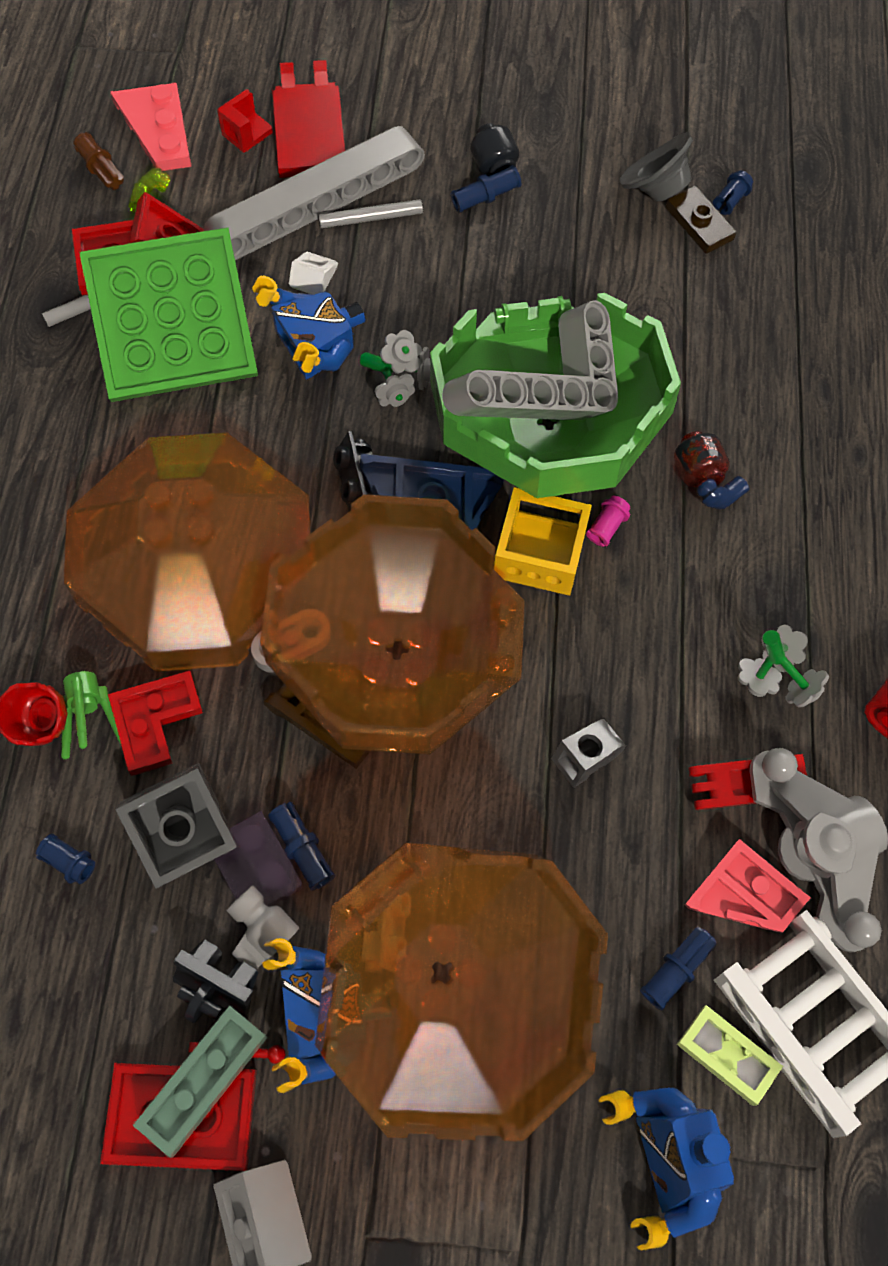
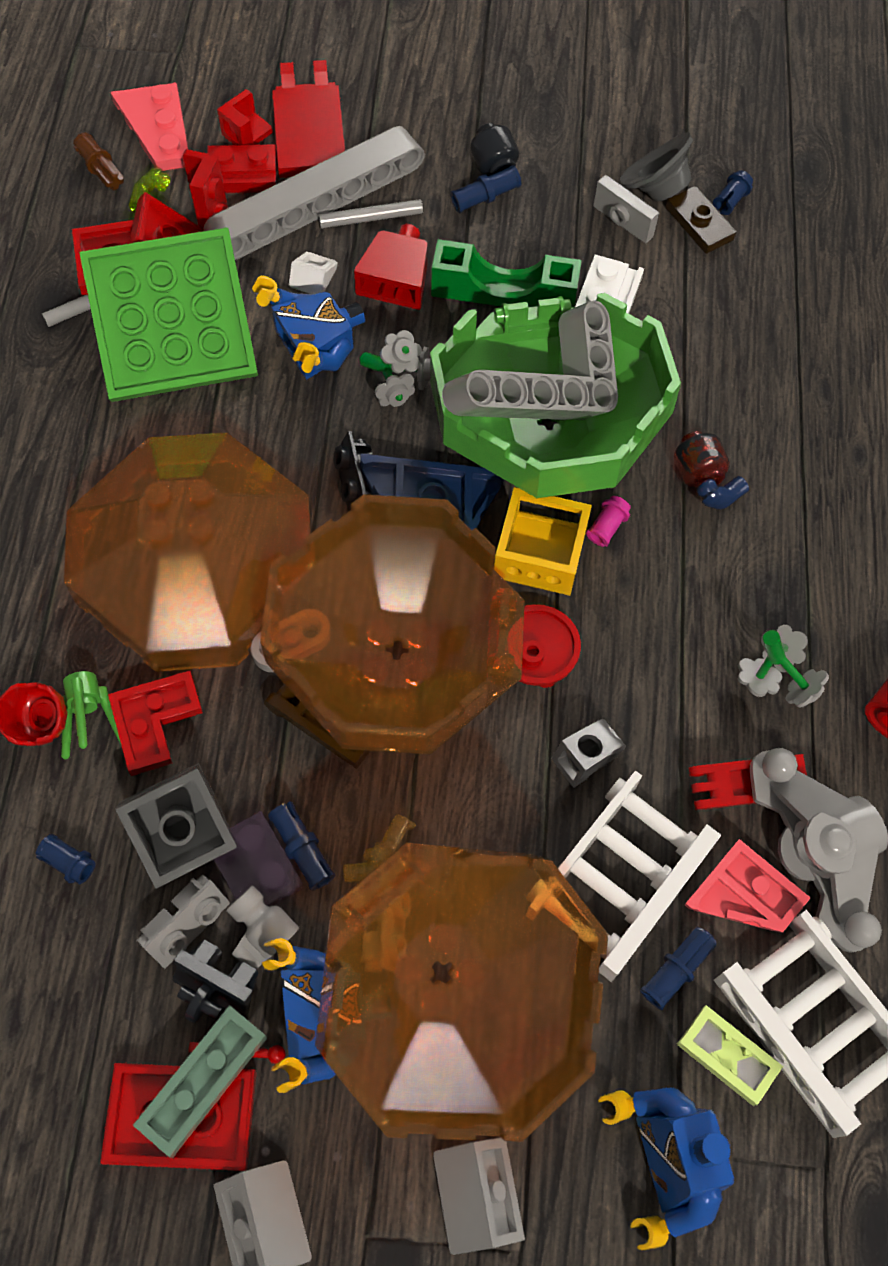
none -> light grey hinge [137,875,230,969]
none -> red bracket [183,149,228,228]
none -> red plate [207,144,277,193]
none -> clear yellow piece [343,814,416,882]
none -> torso [354,224,428,310]
none -> green arch [431,239,582,308]
none -> light grey panel [433,1137,525,1255]
none -> red piece [494,604,581,688]
none -> white fence [526,771,721,982]
none -> white plate [575,255,644,314]
none -> light grey plate [593,175,659,244]

